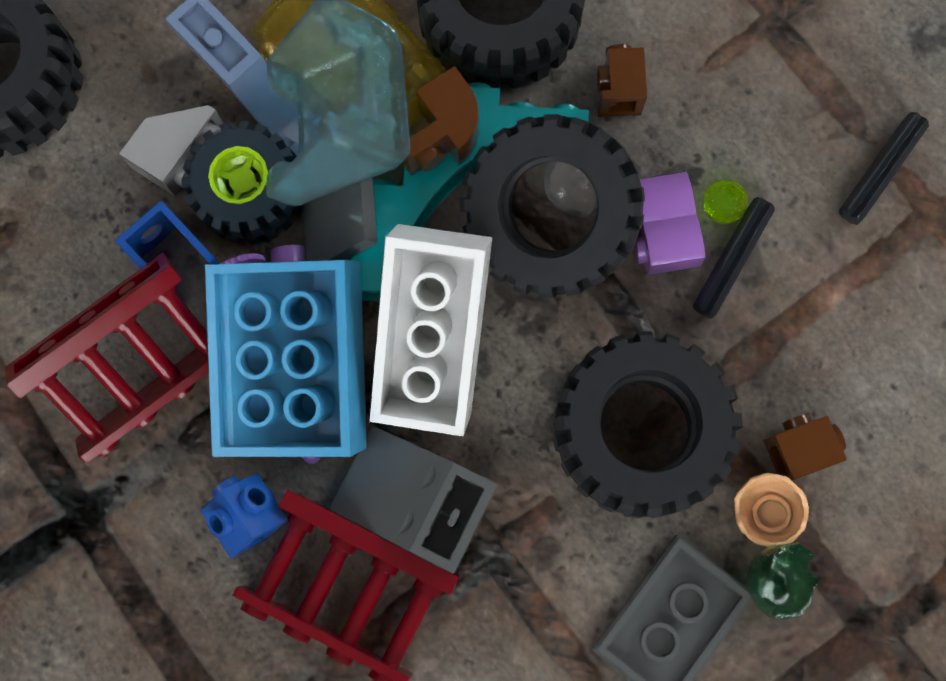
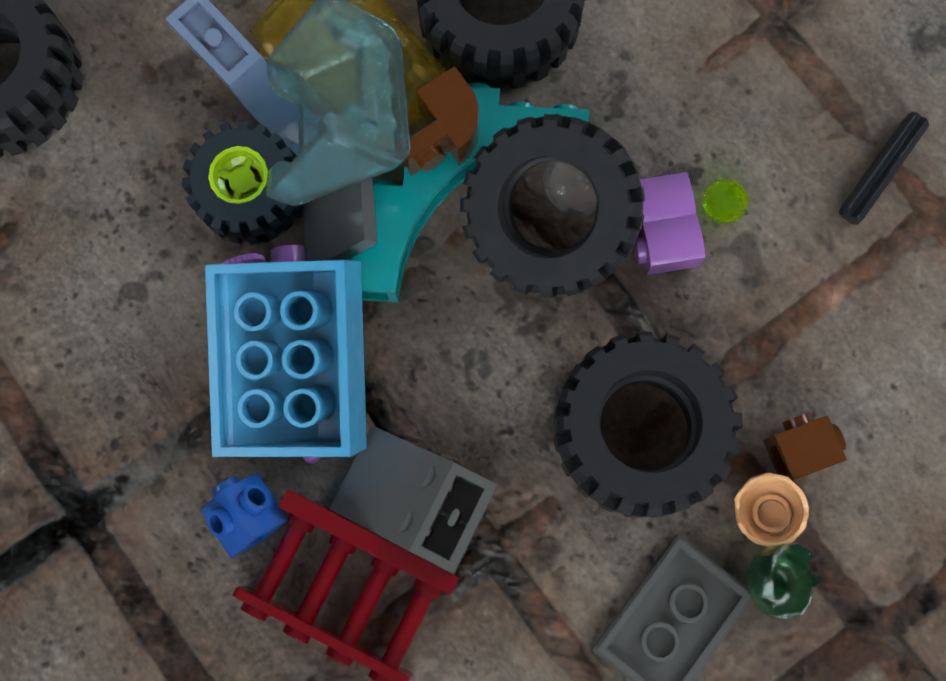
dark red fence [5,253,209,463] -> none
blue piece [115,200,220,306] -> none
light grey slope [119,105,224,196] -> none
white brick [369,224,492,436] -> none
reddish brown brick [597,44,647,117] -> none
black axle [693,197,775,319] -> none

